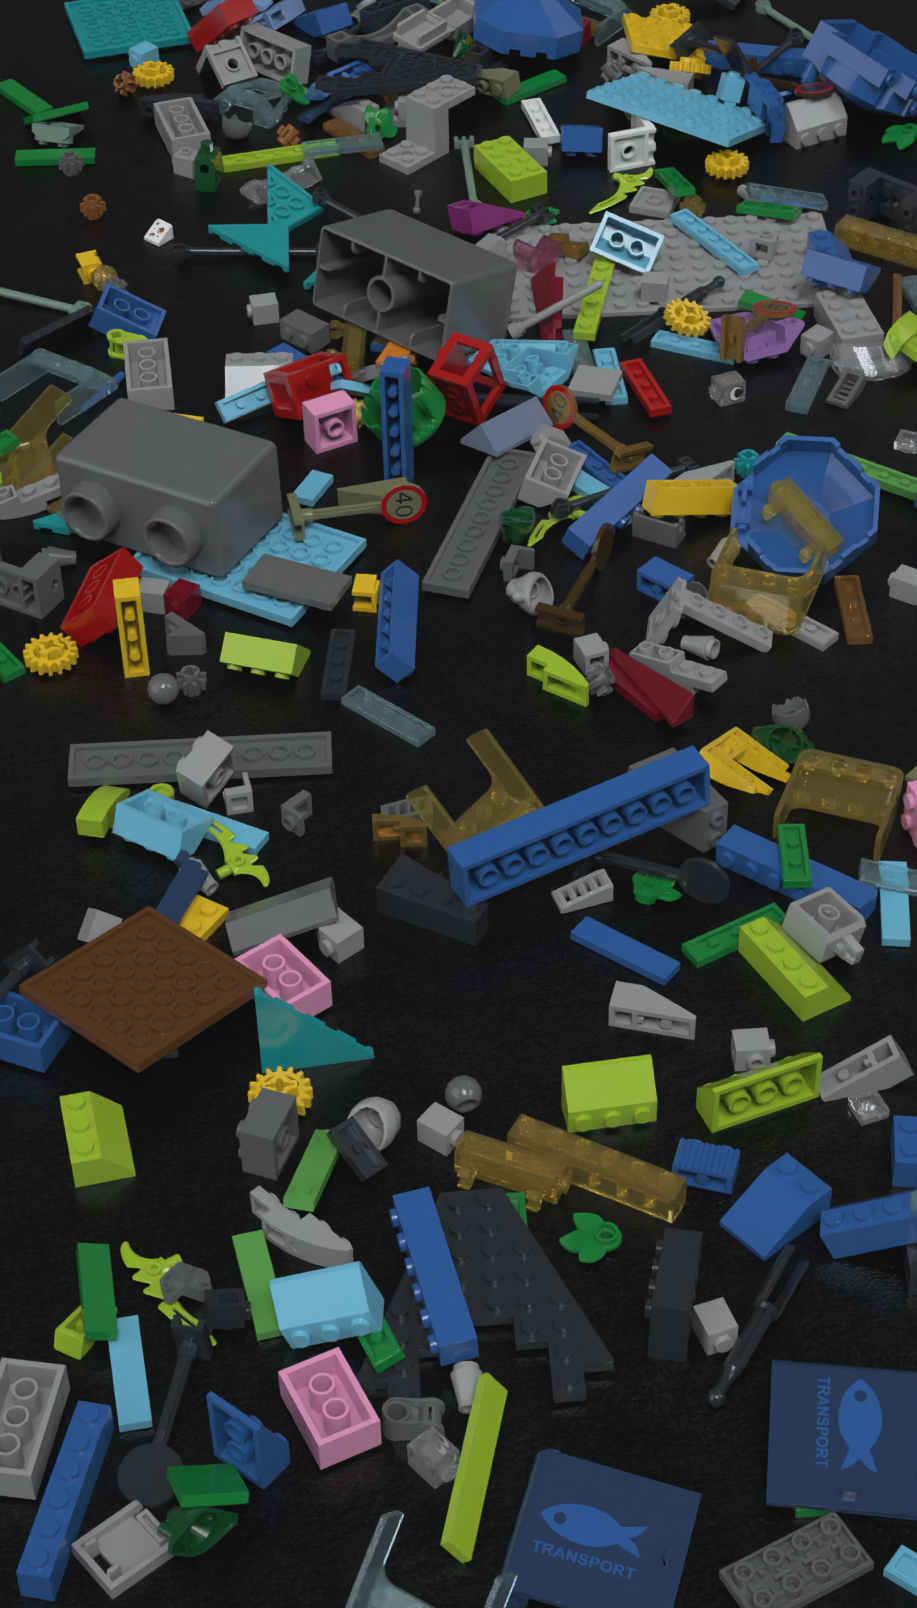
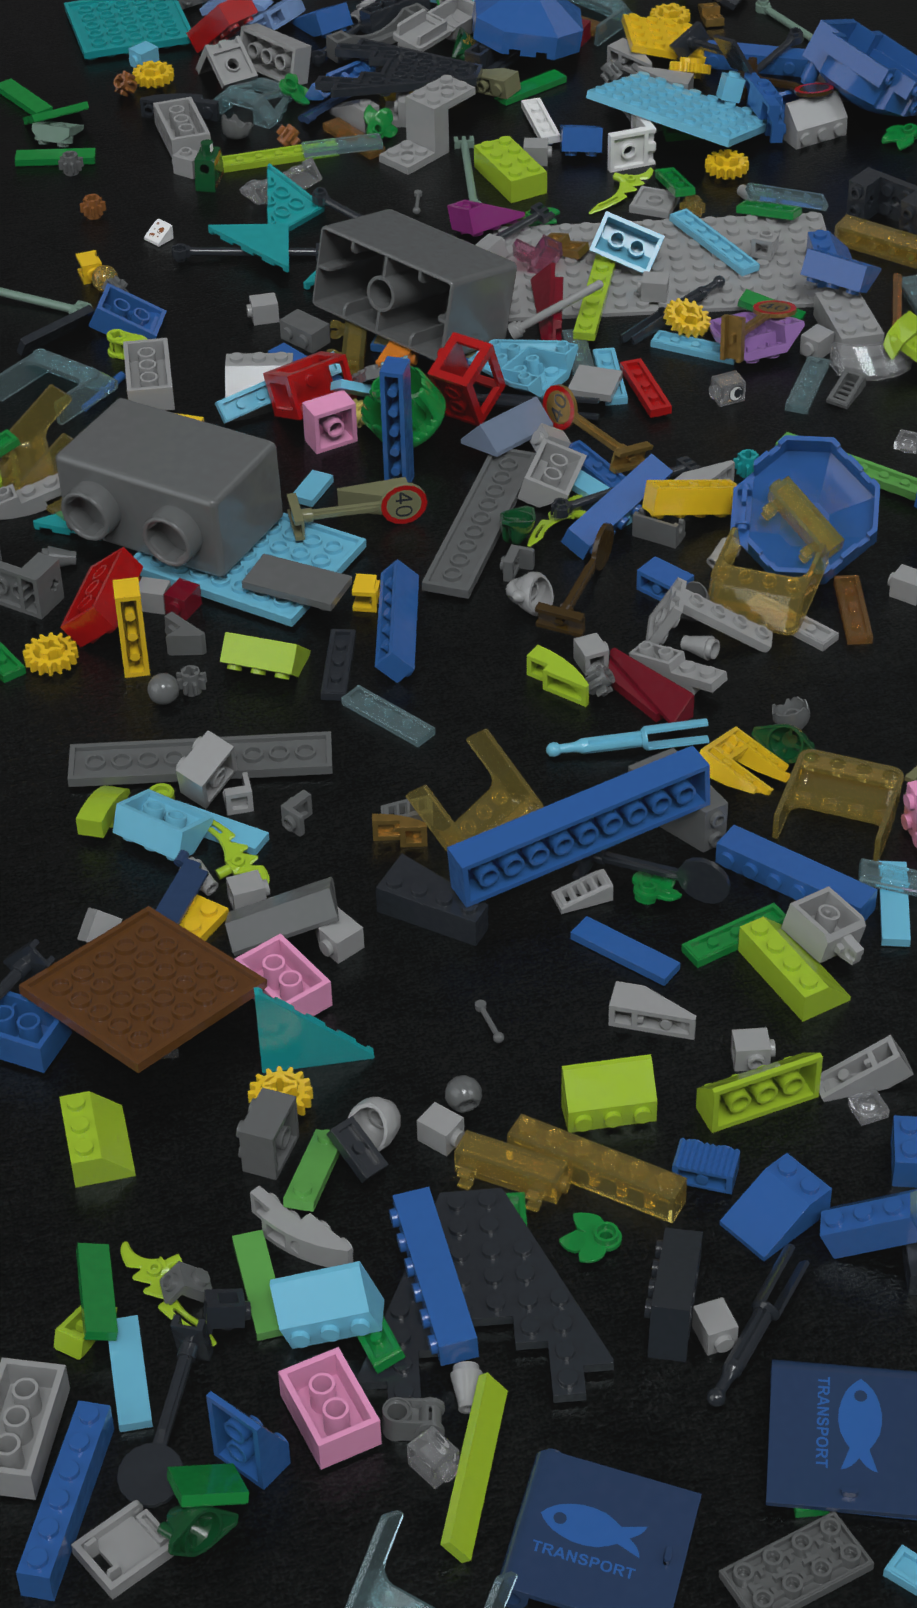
green tile [776,824,812,888] -> none
none -> light grey brick [226,870,270,910]
none -> dark grey hinge [475,1000,504,1043]
none -> medium azure piece [546,718,709,757]
none -> pearl gold slope [698,2,724,27]

